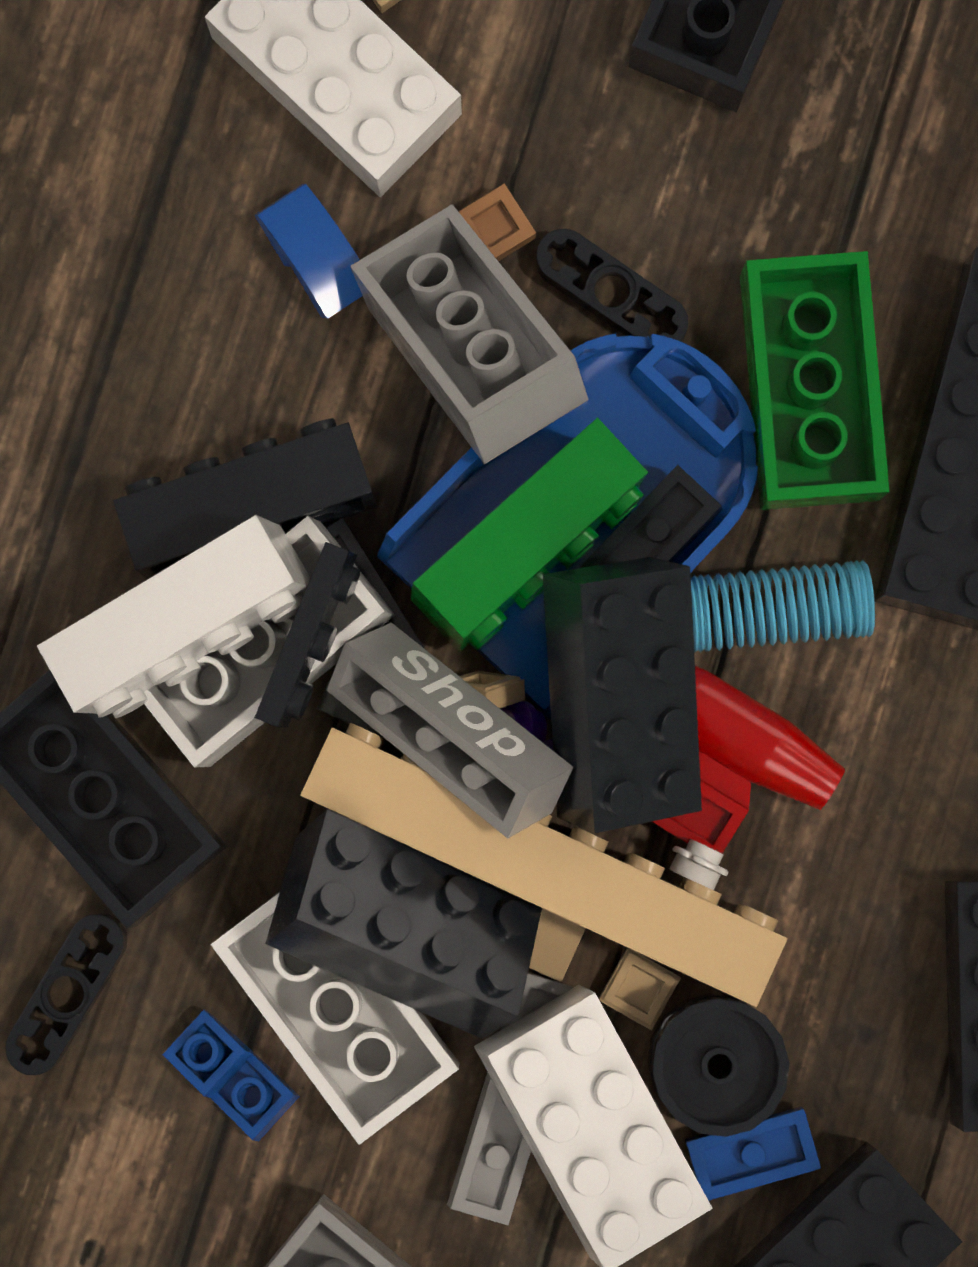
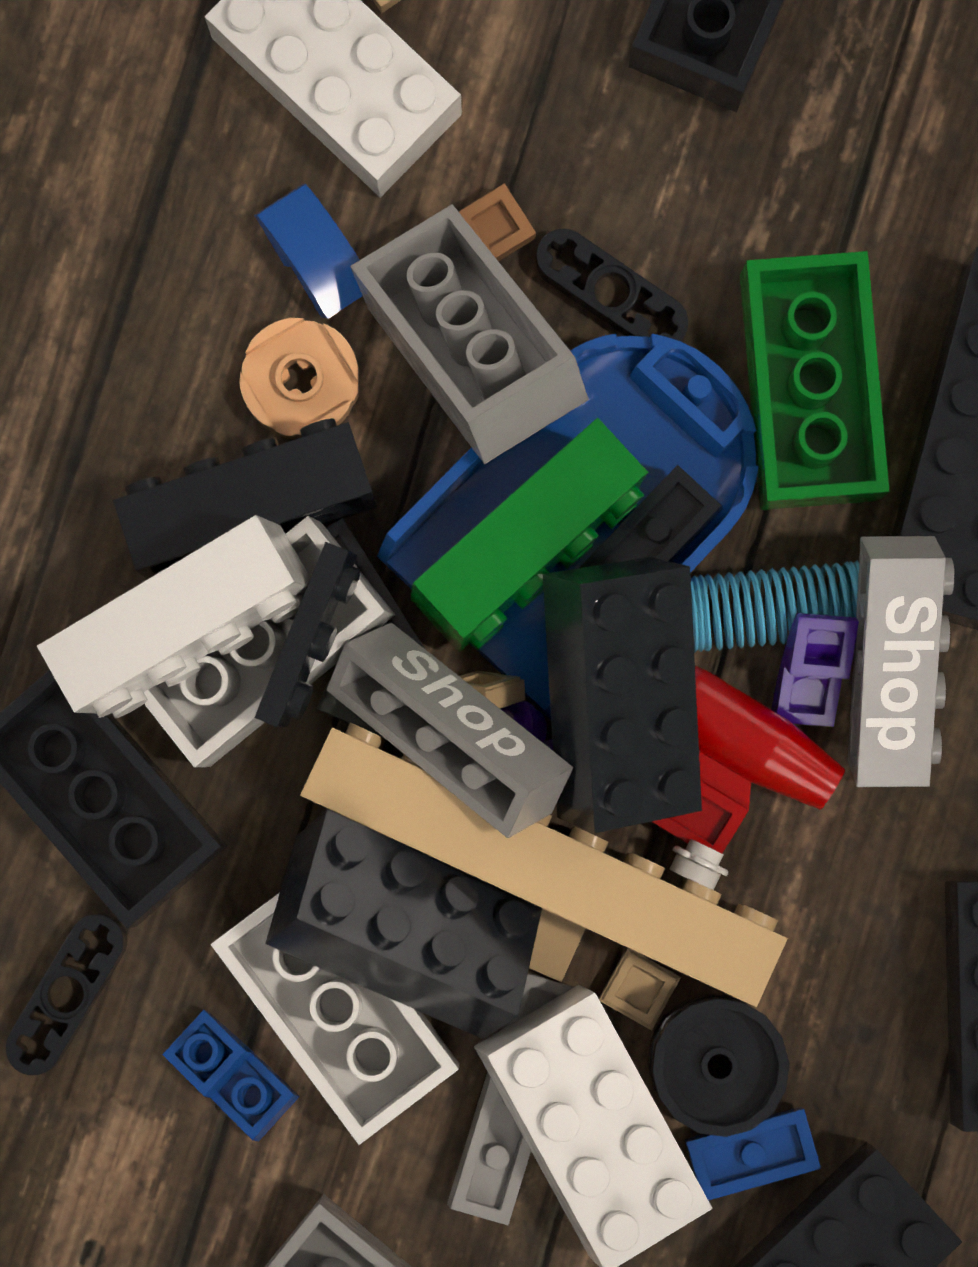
none -> light nougat plate [240,318,359,440]
none -> slope [771,613,859,727]
none -> light grey brick [848,536,954,787]

